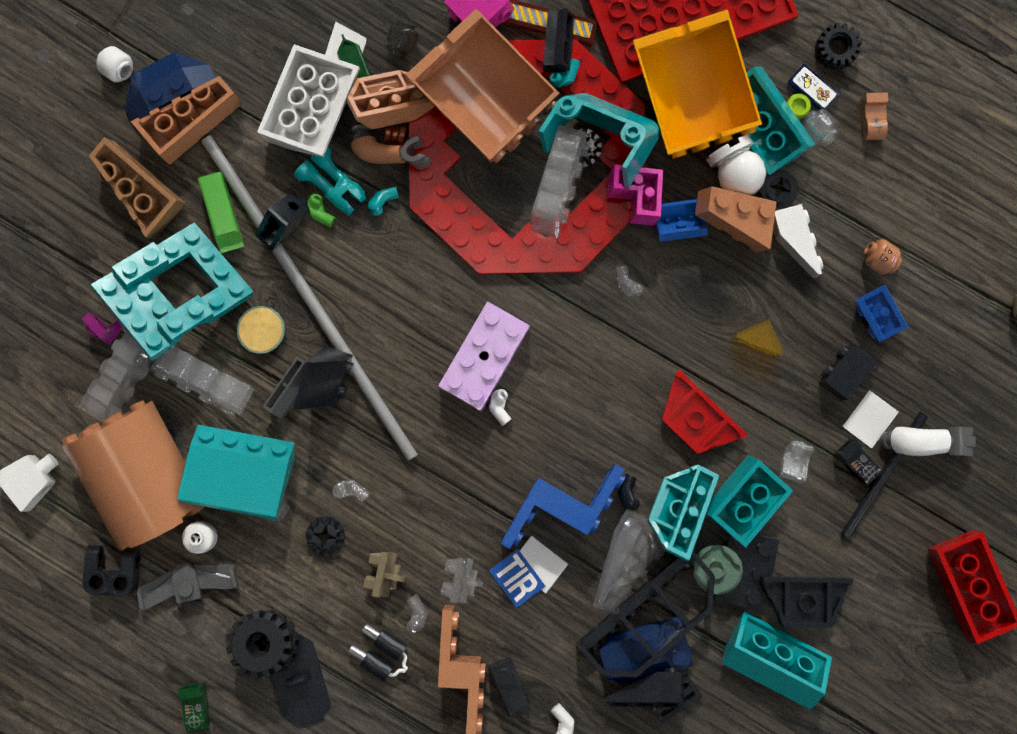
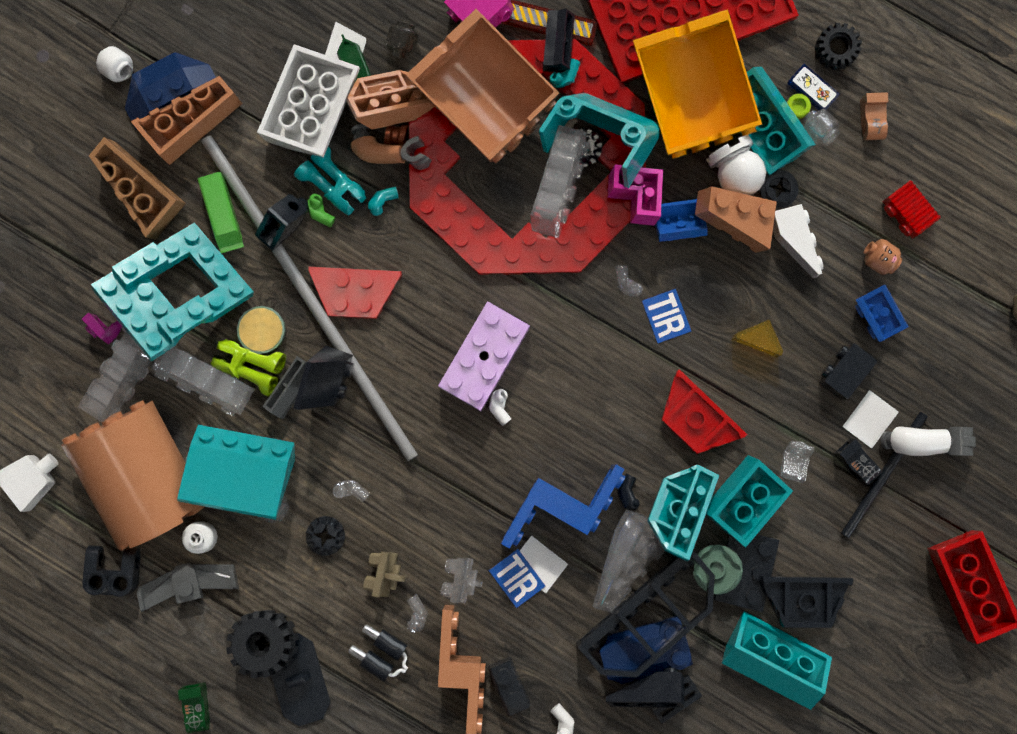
none -> lime piece [211,339,286,397]
none -> wing [308,267,402,319]
none -> blue sticker [642,289,691,343]
none -> red brick [882,180,941,239]

